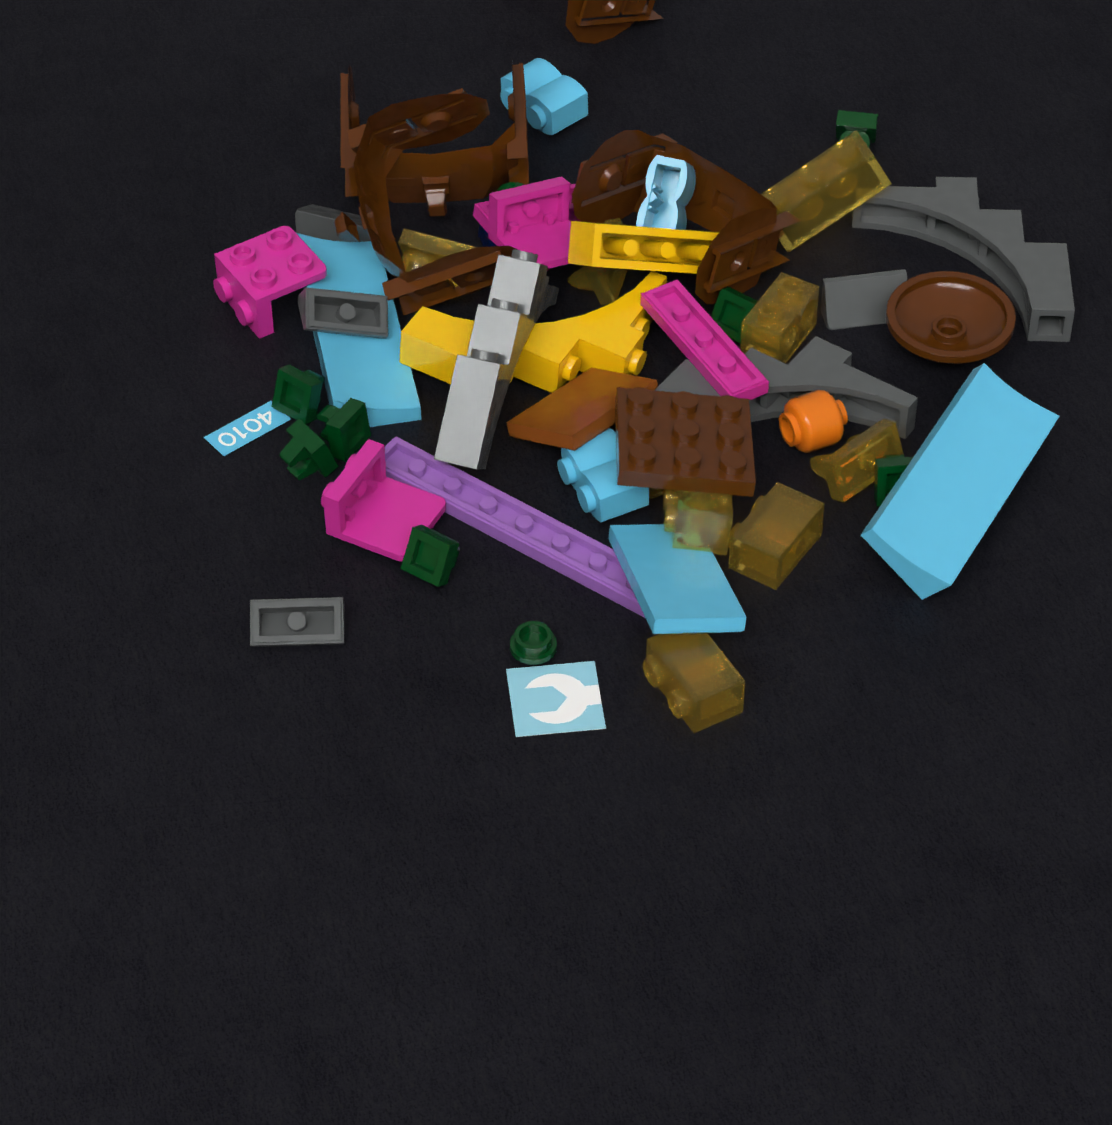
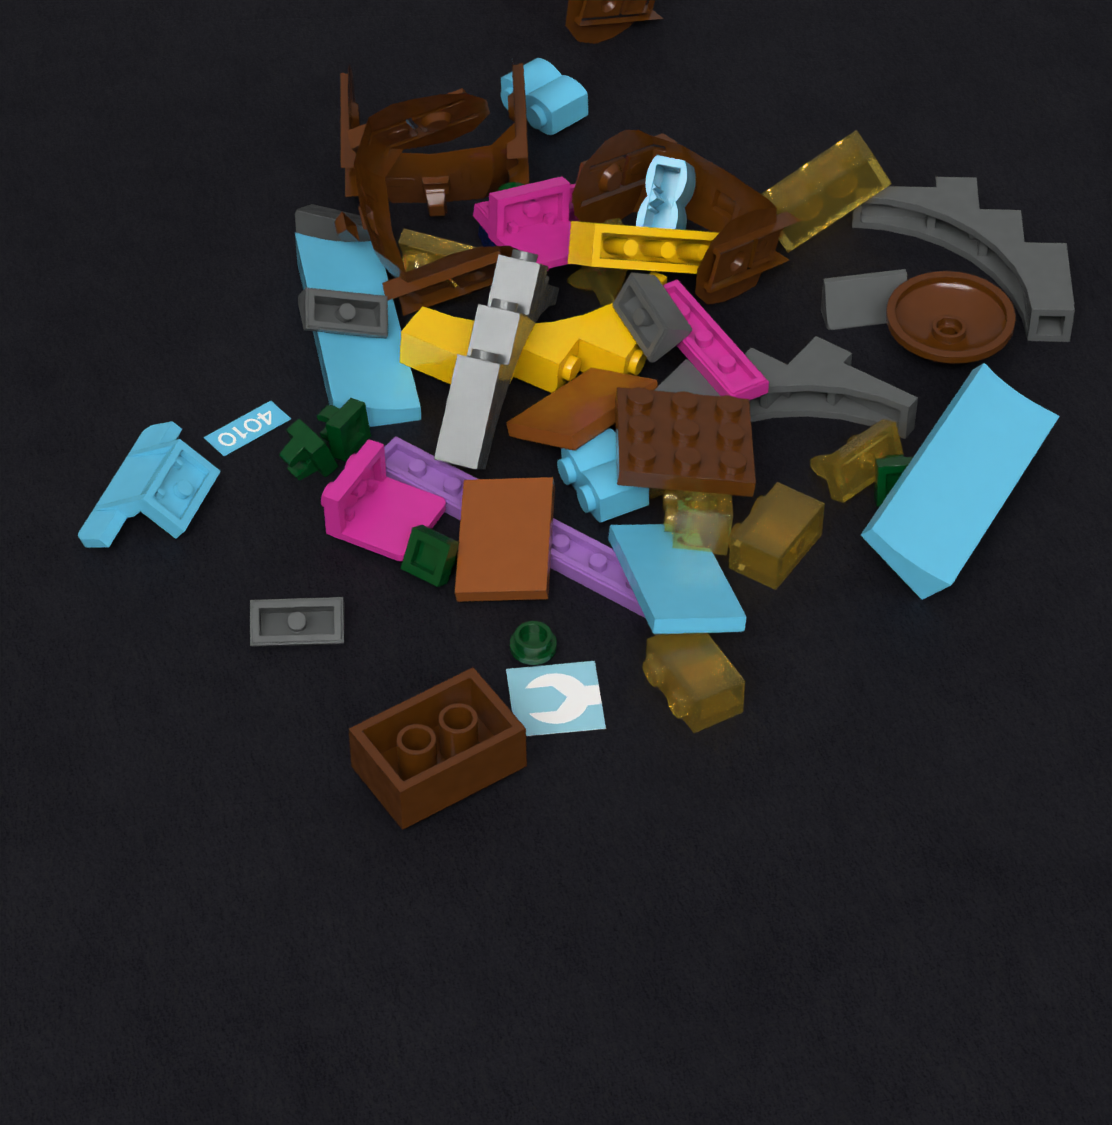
dark pink bracket [213,226,327,339] -> none
dark green tile [272,364,325,424] -> none
dark green tile [711,287,764,344] -> none
clear yellow brick [740,272,819,364] -> none
orange head [779,390,848,453] -> none
dark green tile [836,110,878,157] -> none
none -> medium azure plate [78,421,221,548]
none -> reddish brown brick [349,667,527,830]
none -> dark orange tile [455,477,555,602]
none -> dark grey slope [612,273,692,362]

